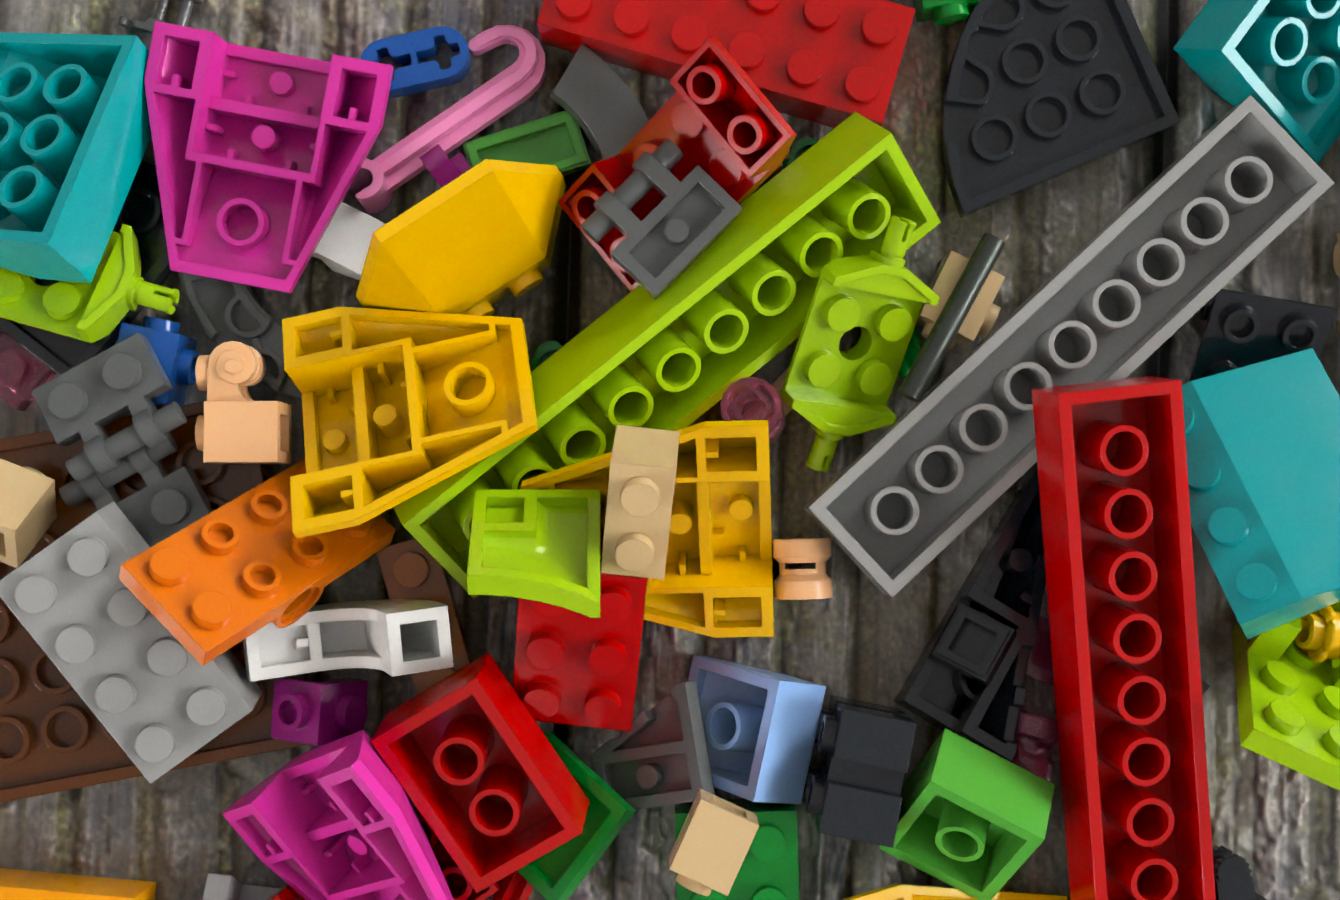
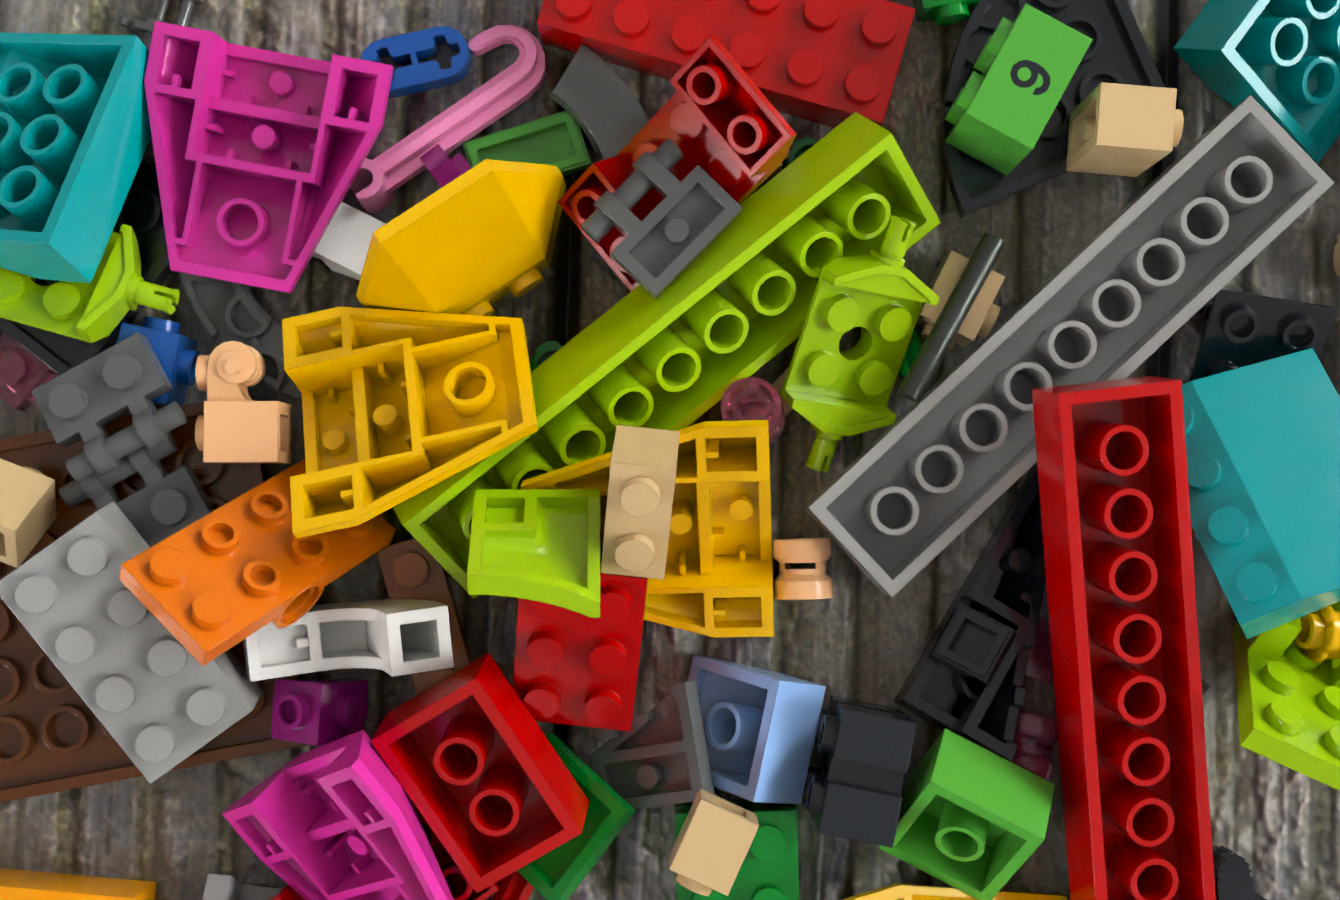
none -> bright green brick [944,3,1093,175]
none -> tan brick [1066,82,1184,177]

